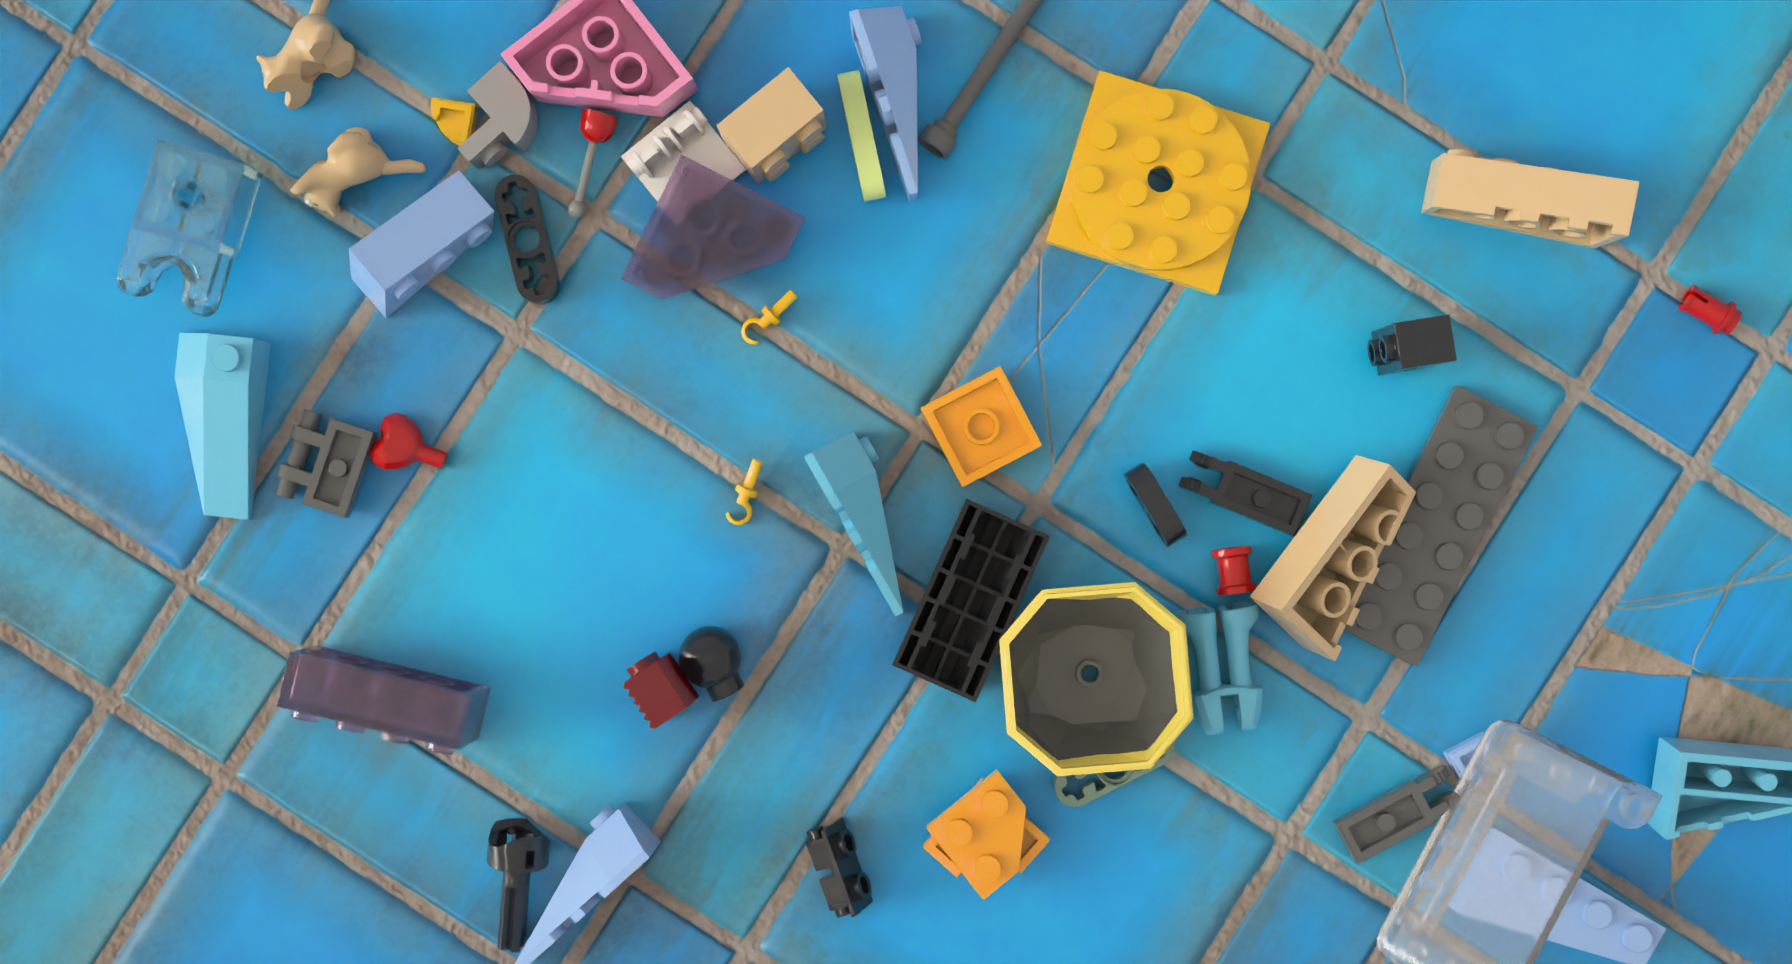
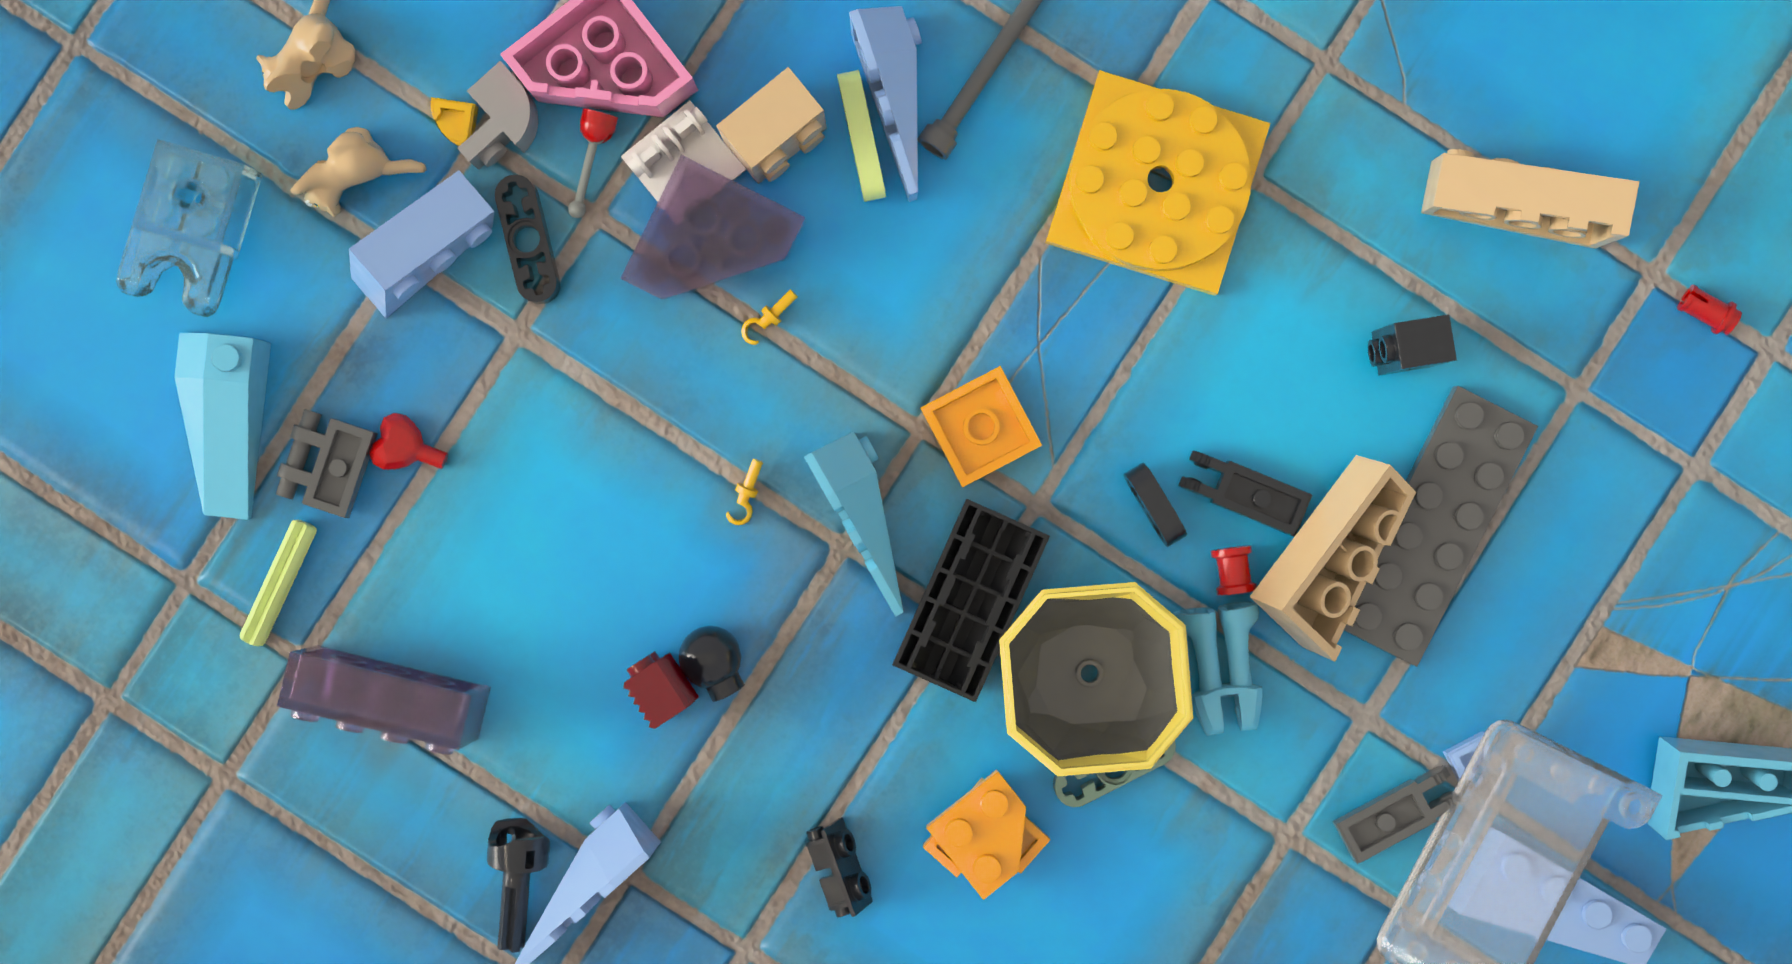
none -> yellowish green axle [240,520,317,647]

